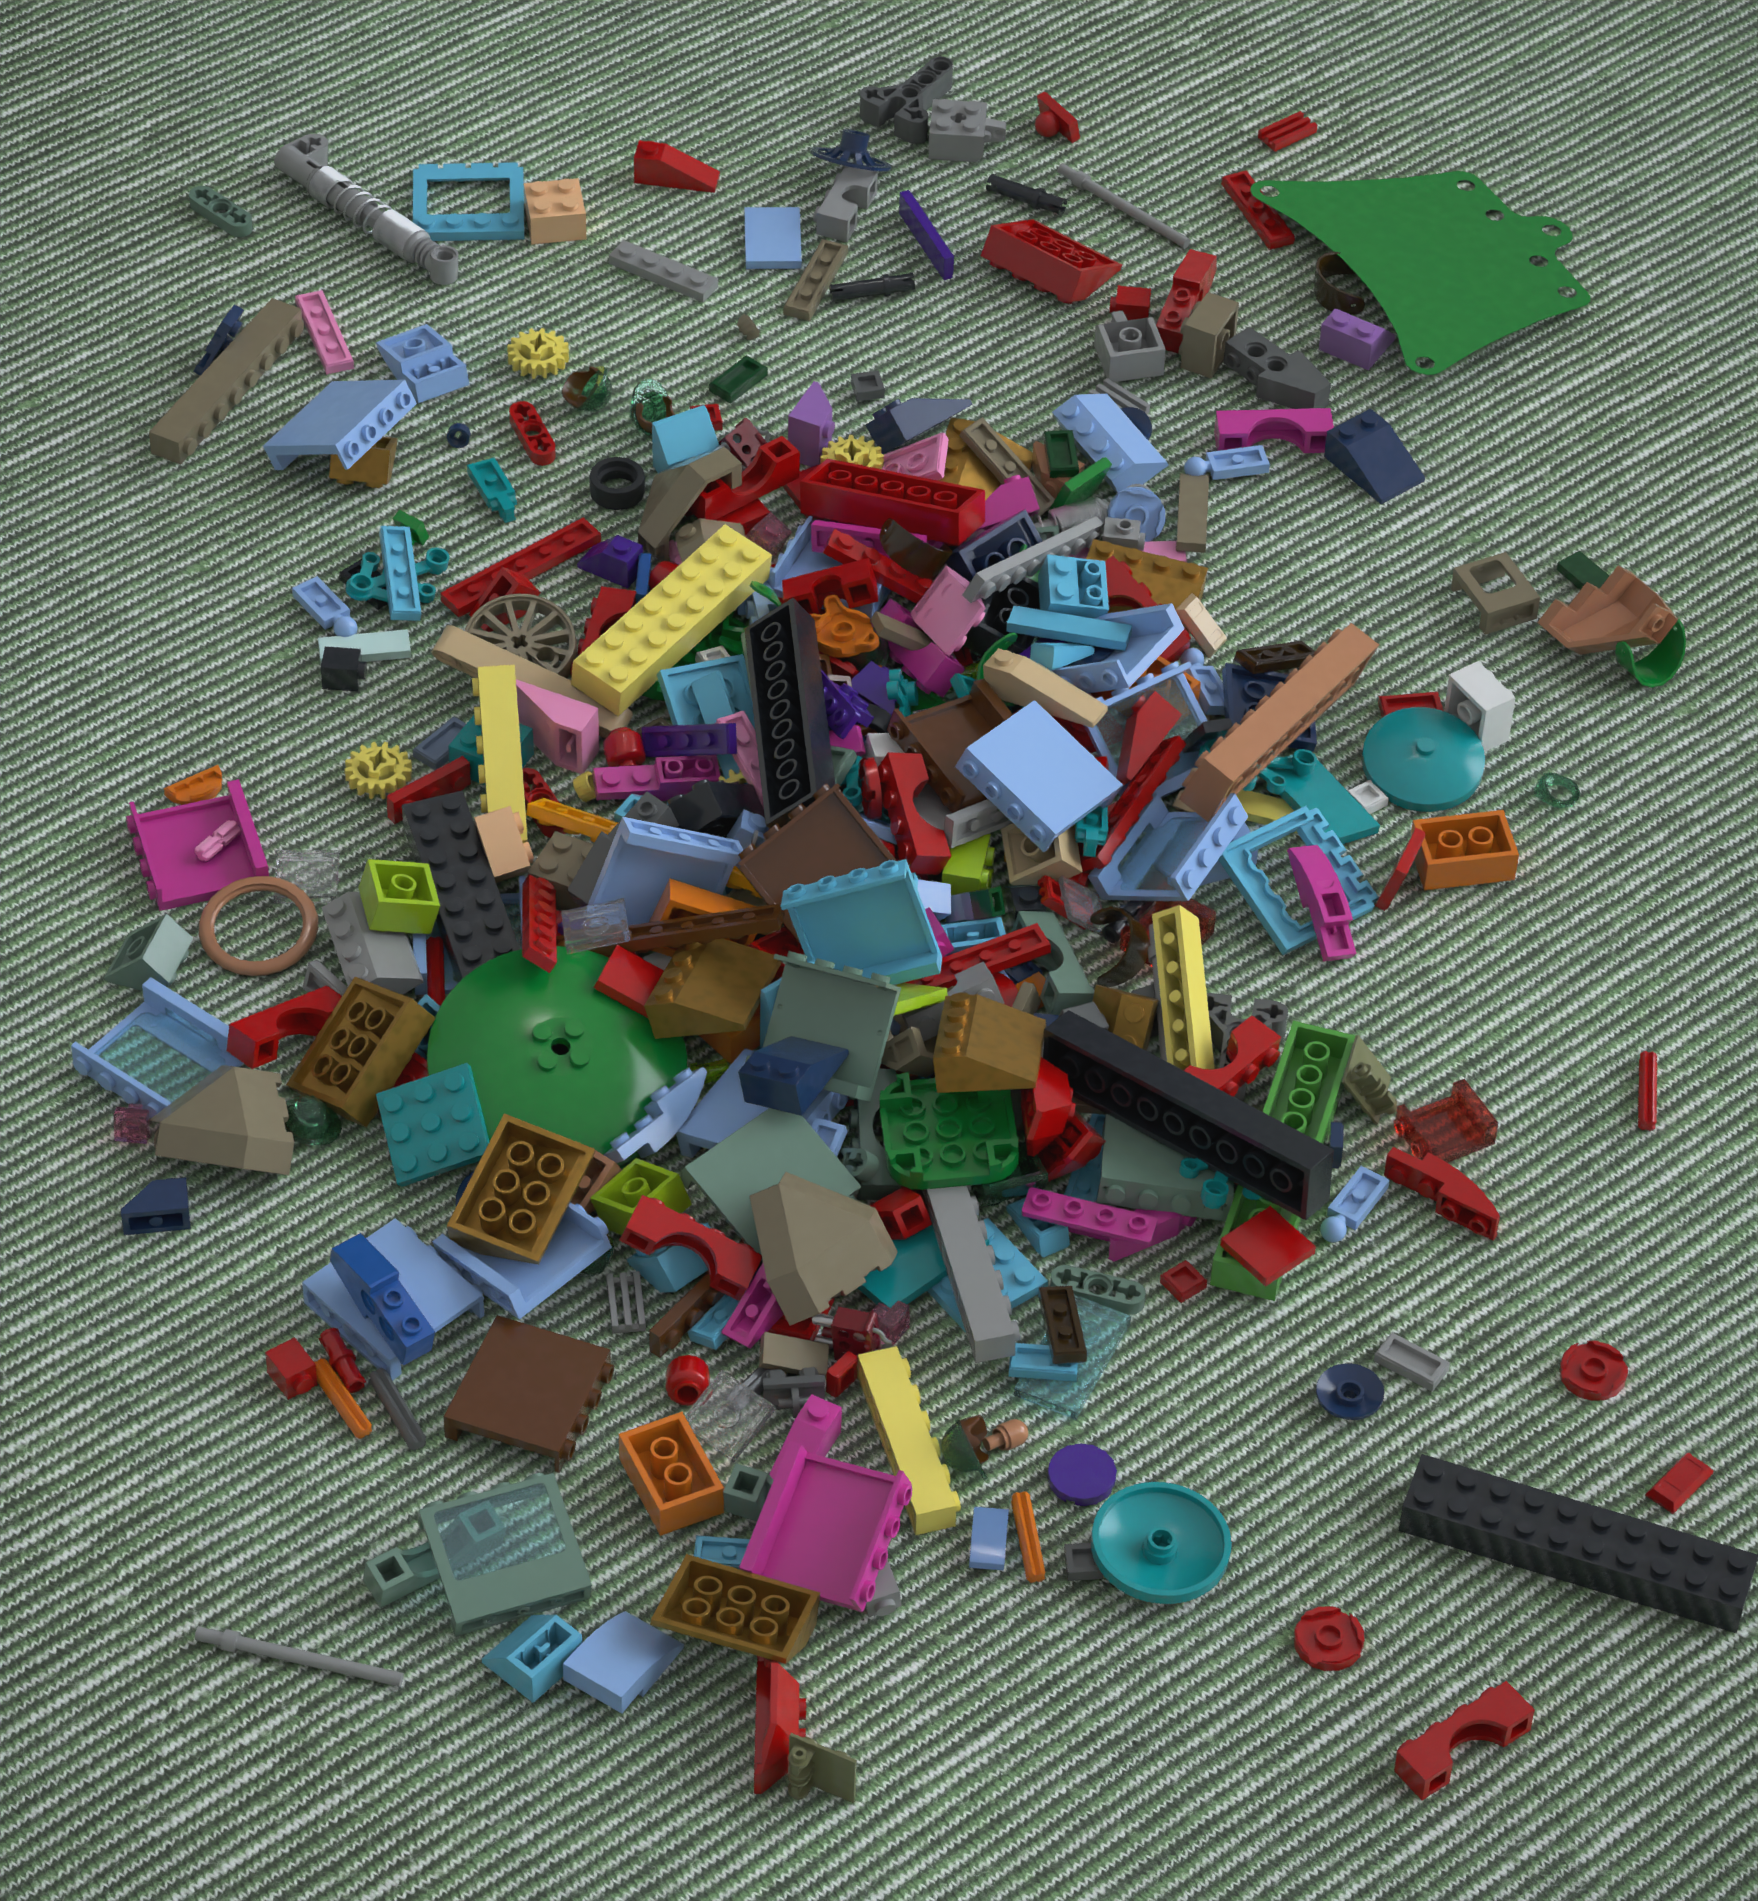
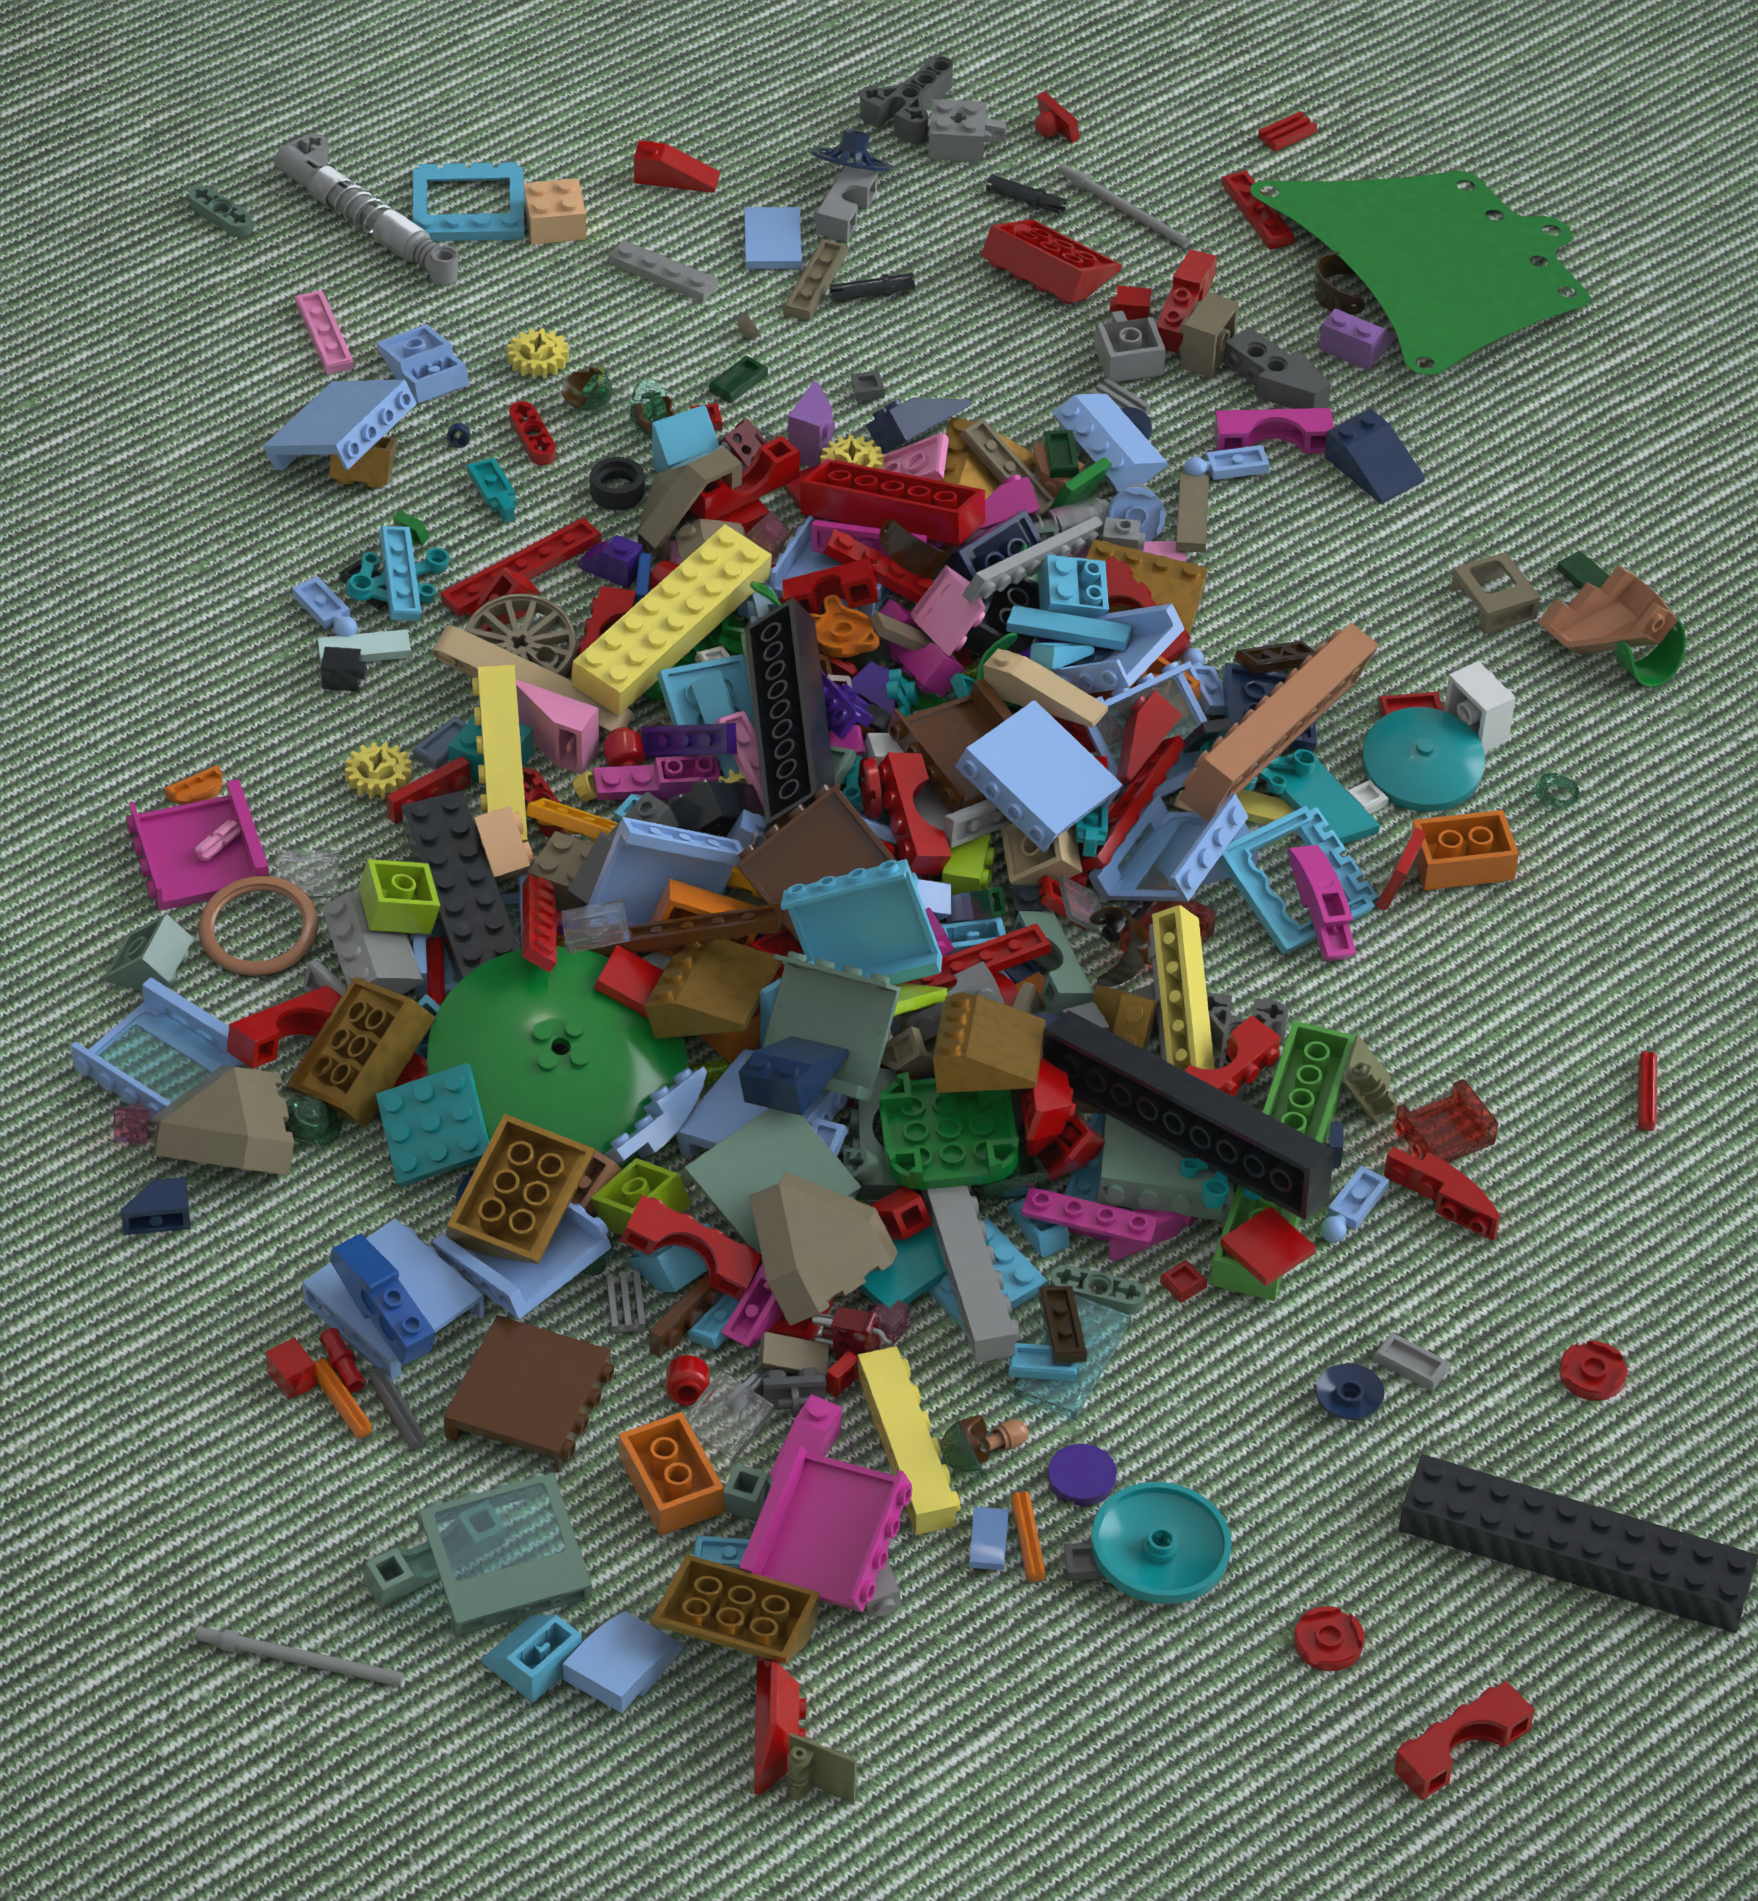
dark tan brick [149,298,304,465] -> none
dark blue wing [193,304,244,376] -> none
dark purple tile [899,190,954,280] -> none
tan tile [1175,594,1227,658] -> none
red tile [1645,1452,1714,1514] -> none

